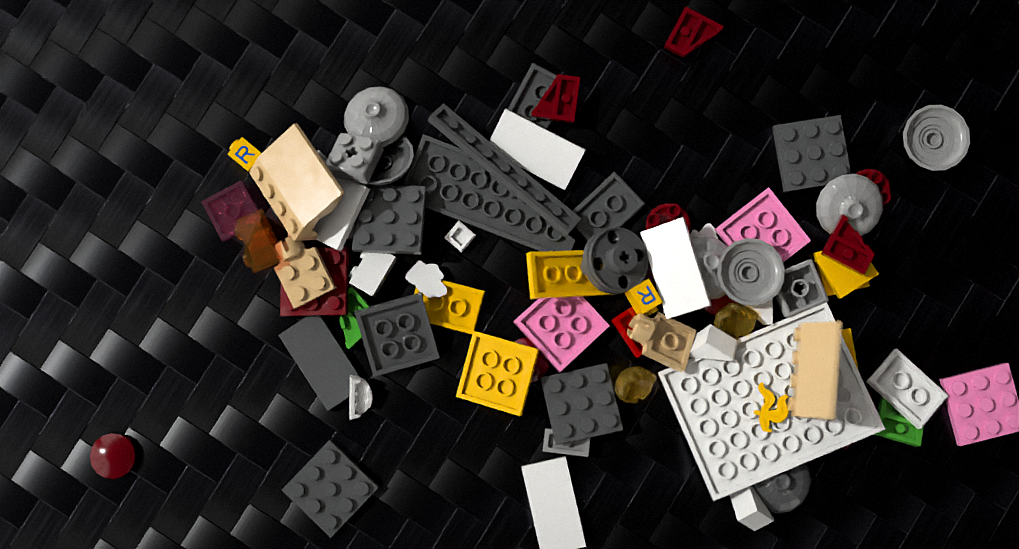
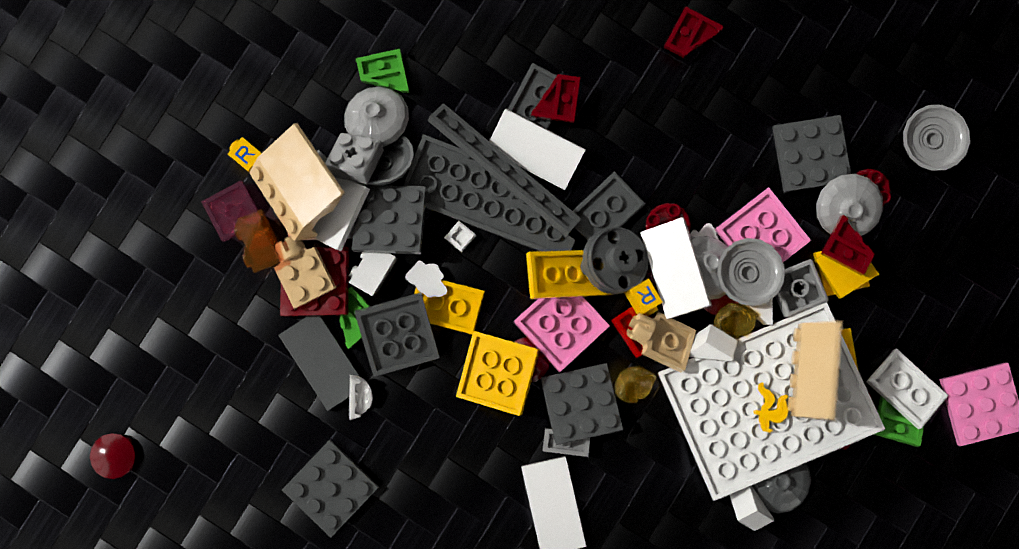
none -> bright green wing [356,49,409,93]

